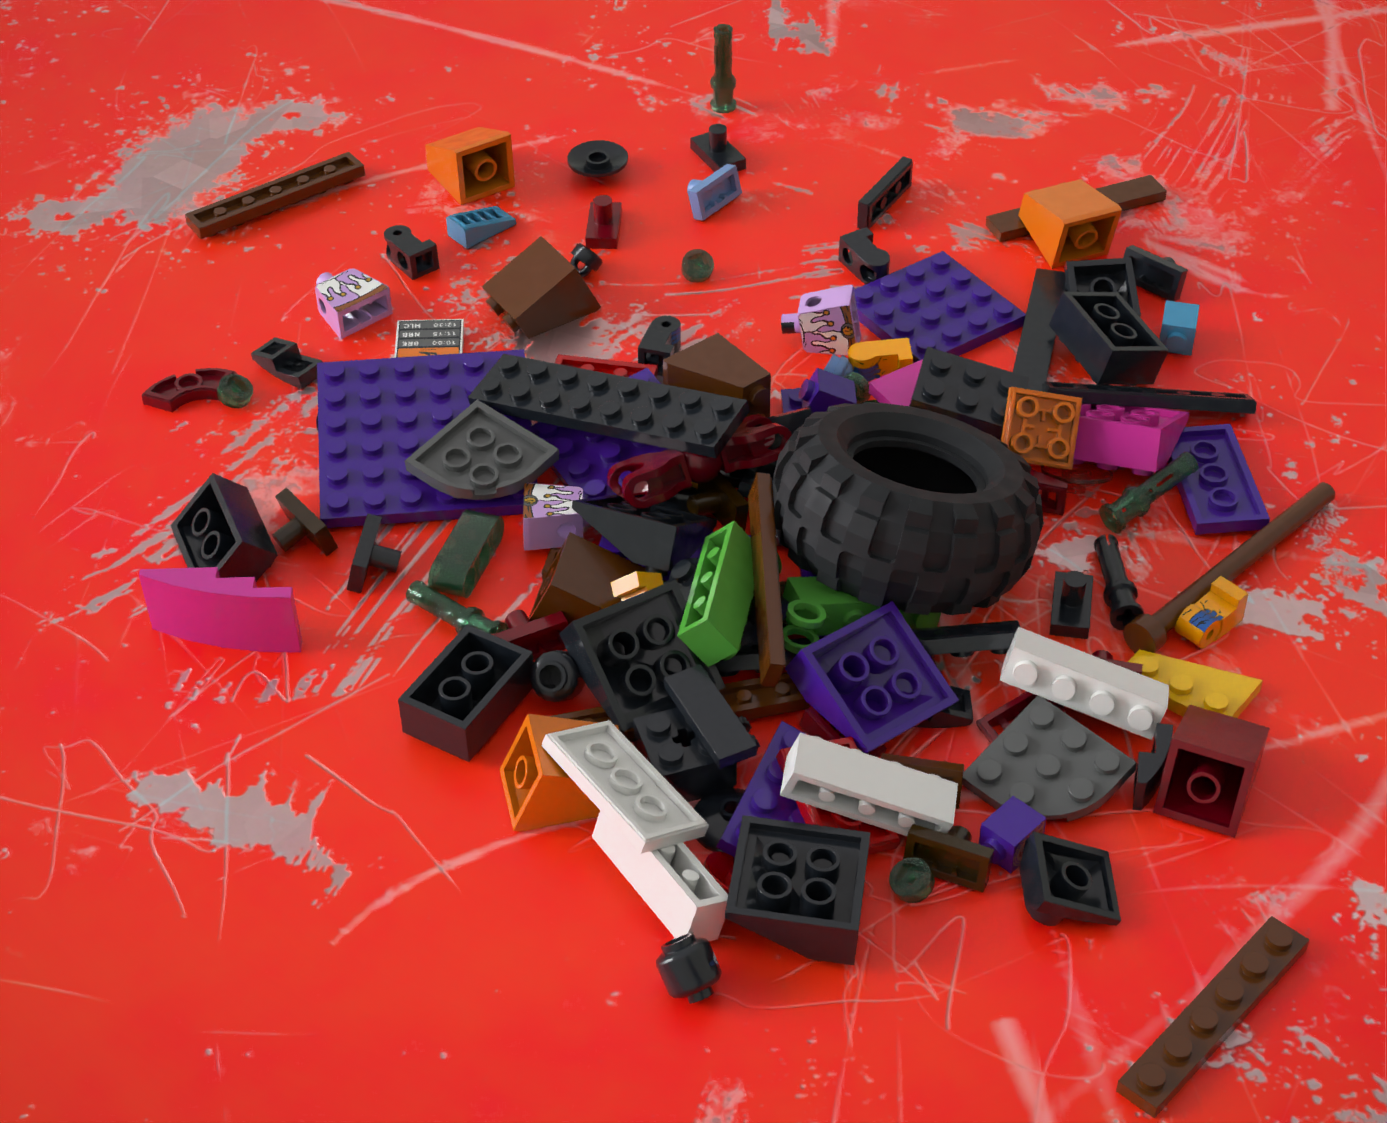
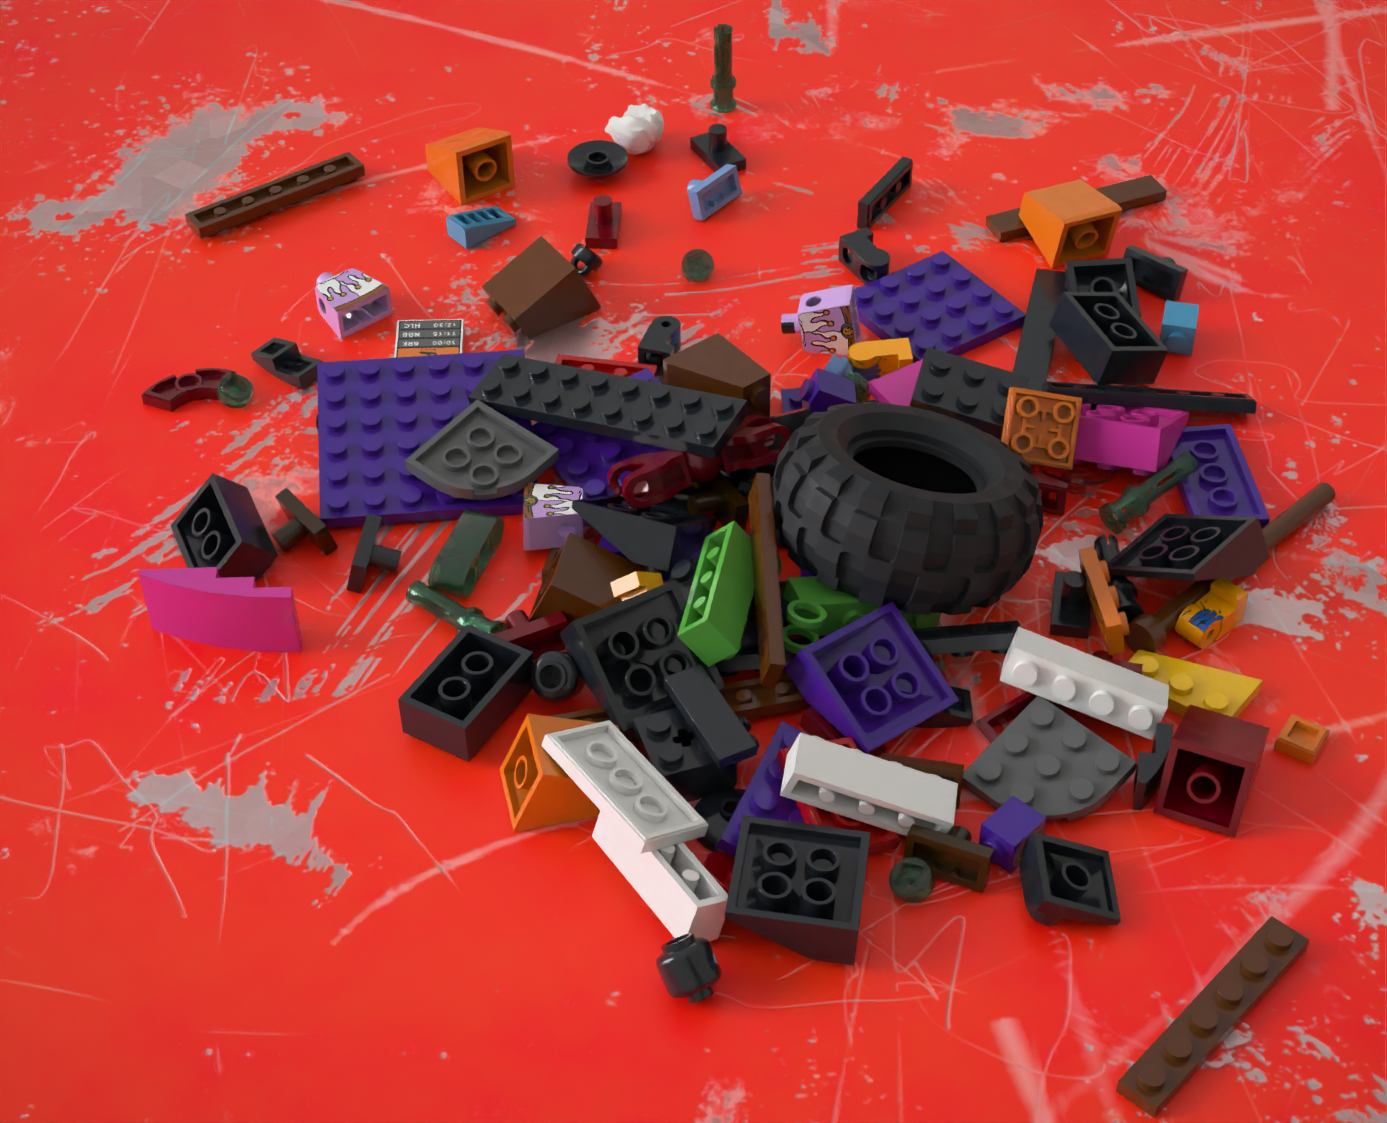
black leg [384,225,440,280] -> none
none -> white hair [604,104,664,155]
none -> orange plate [1079,546,1129,655]
none -> black slope [1107,514,1270,581]
none -> orange tile [1274,714,1330,765]

